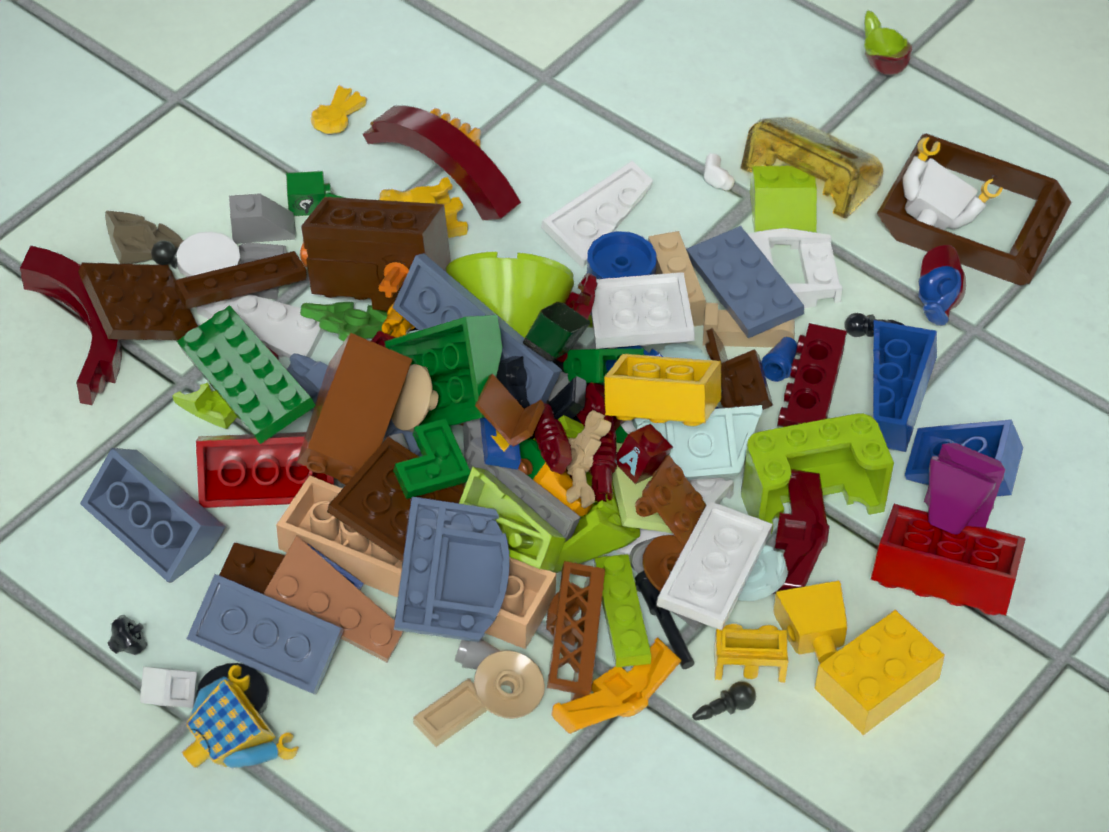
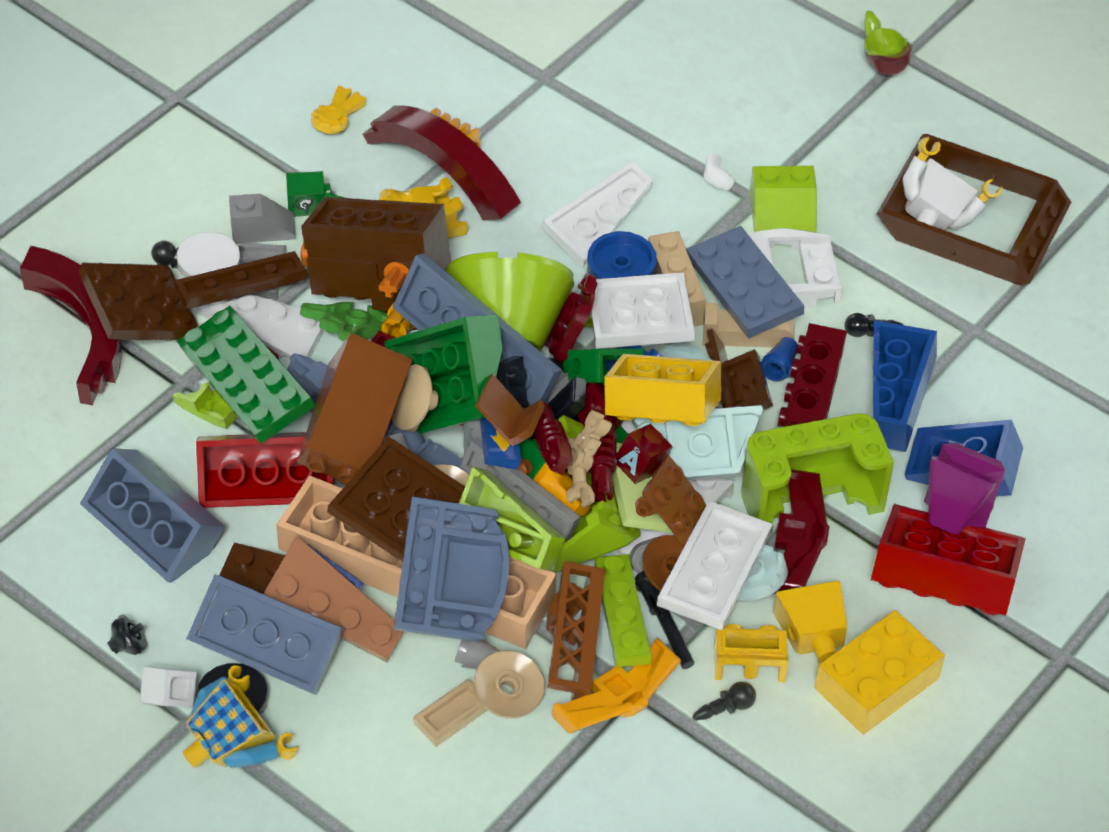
dark tan brick [105,211,183,264] -> none
green plate [394,418,471,499] -> none
piece [523,302,590,362] -> none
clear yellow windscreen [741,116,884,219] -> none
blue hair [918,245,966,326] -> none

